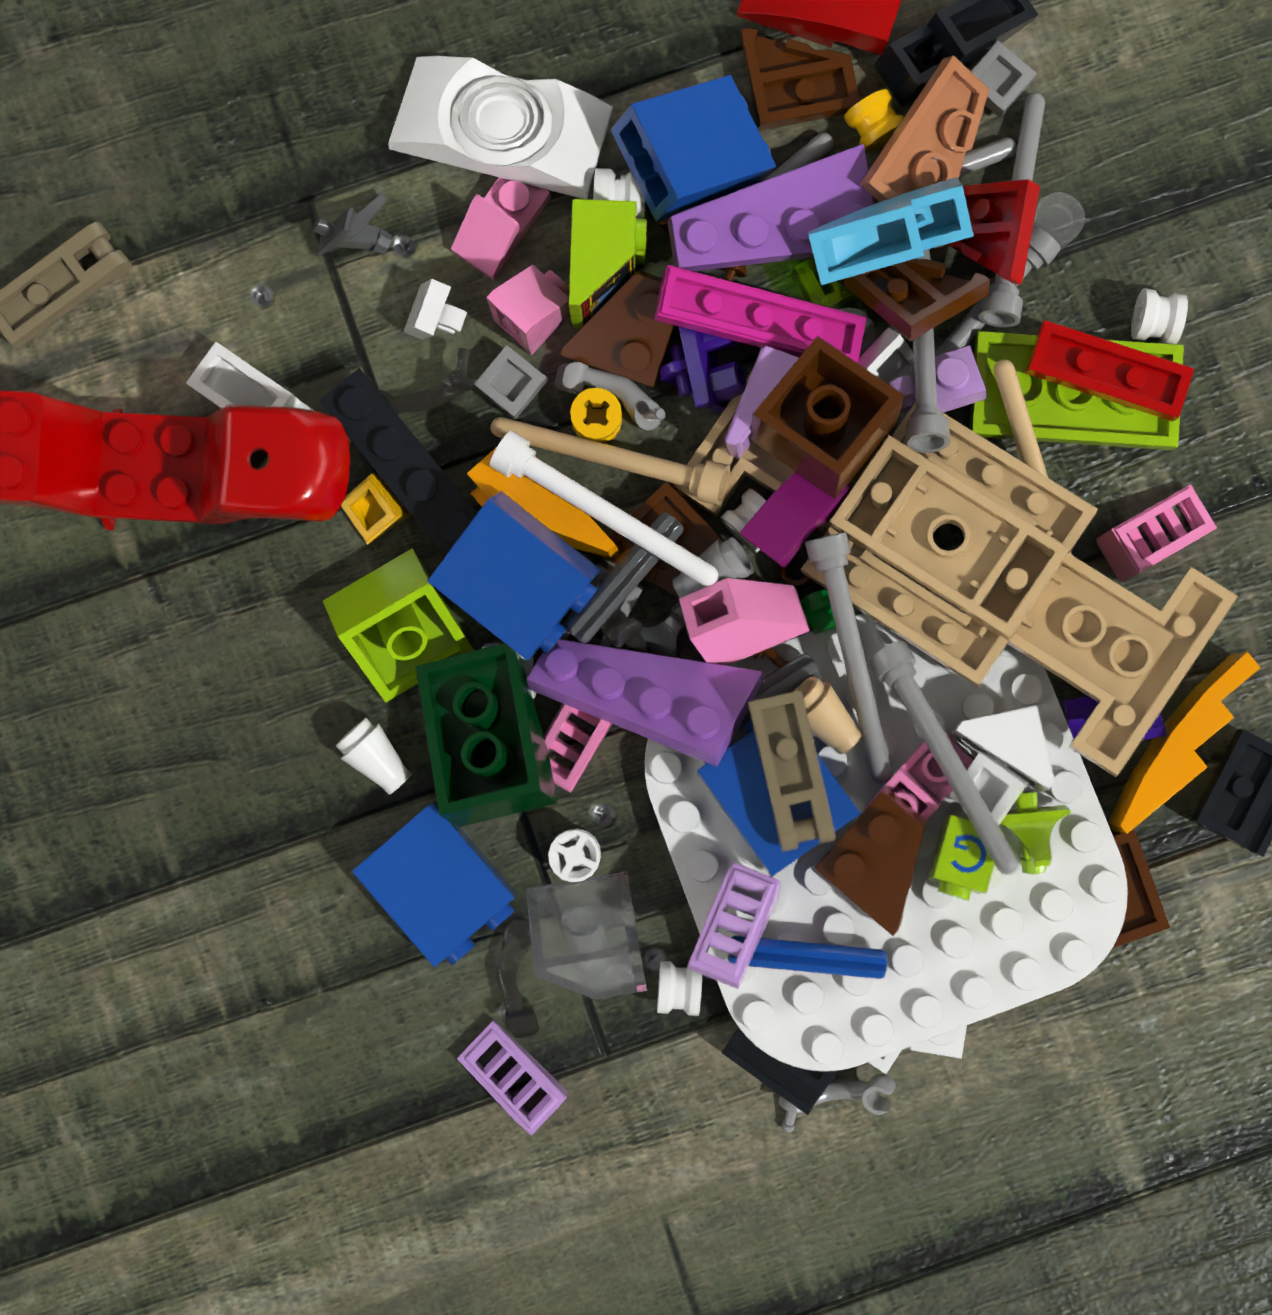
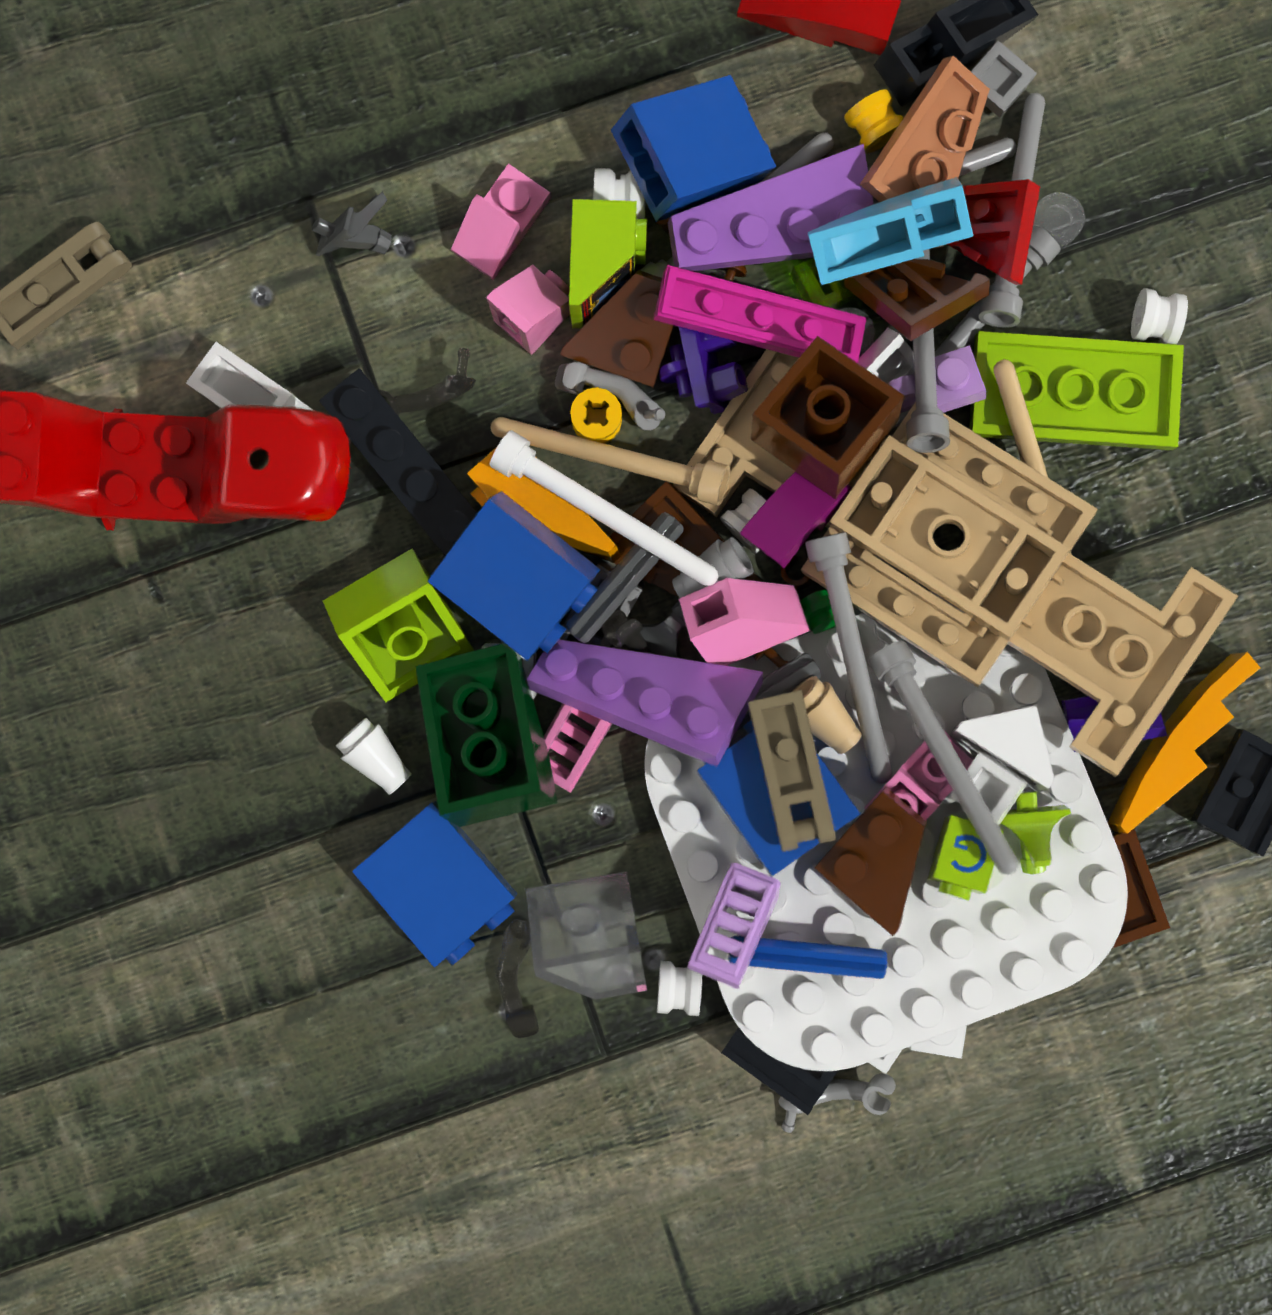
yellow slope [341,473,411,545] -> none
white slope [388,56,613,199] -> none
white tile [404,279,467,340] -> none
lavender slope [457,1019,568,1136] -> none
light grey plate [474,345,547,420] -> none
white wheel [548,828,601,882] -> none
lavender slope [725,346,799,459] -> none
reddish brown wing [740,28,860,131] -> none
red plate [1025,320,1194,422] -> none
bright pink slope [1096,484,1217,582] -> none

